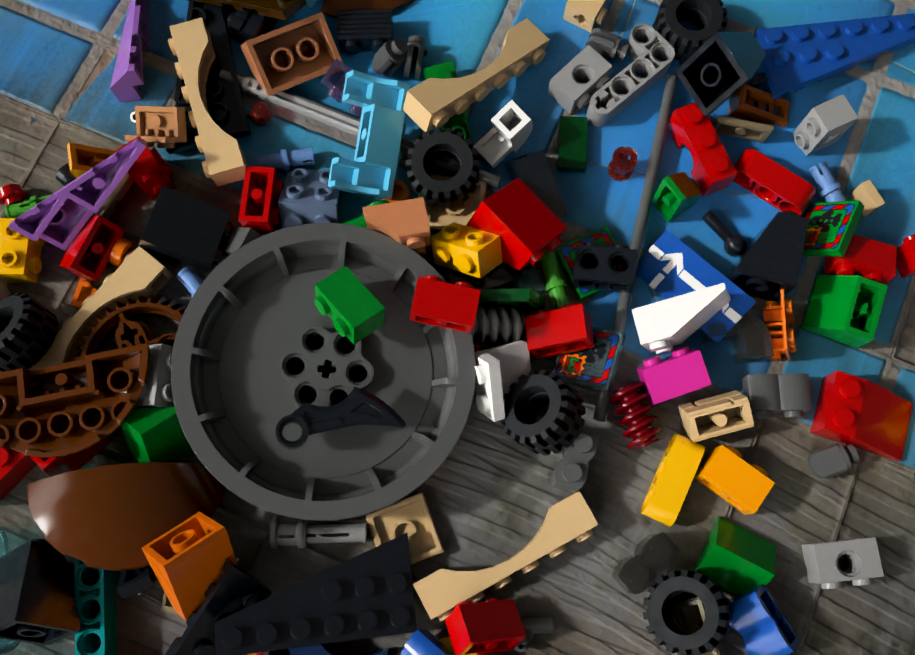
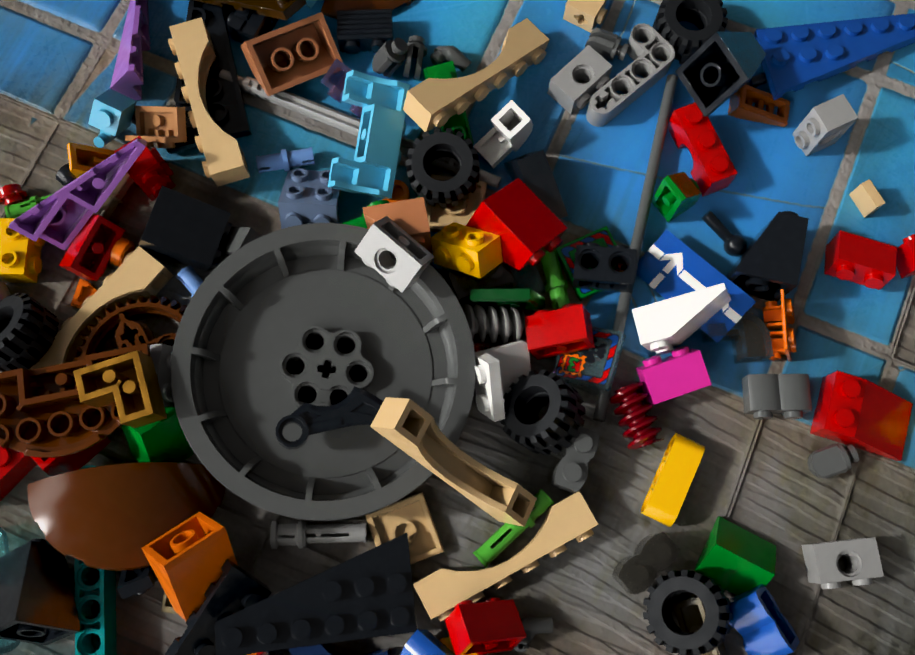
red brick [238,166,284,234] -> none
clear red hinge [247,101,272,126] -> none
green brick [314,266,385,344] -> none
red brick [409,275,481,333] -> none
dark green tile [557,116,588,173] -> none
clear red bush [608,147,637,182] -> none
tan brick [678,390,754,442] -> none
light orange brick [694,445,775,515] -> none
dark tan slope [711,114,774,143] -> none
red beam [733,149,816,216] -> none
green slope [801,274,888,348] -> none
tile [802,200,865,256] -> none
medium blue pin [809,161,846,202] -> none
none -> pearl gold brick [73,350,167,428]
none -> medium azure brick [88,89,137,148]
none -> brick [354,216,435,293]
none -> tan arch [370,397,537,527]
none -> dark grey arm [430,46,471,72]
none -> bright green pin [473,489,554,568]

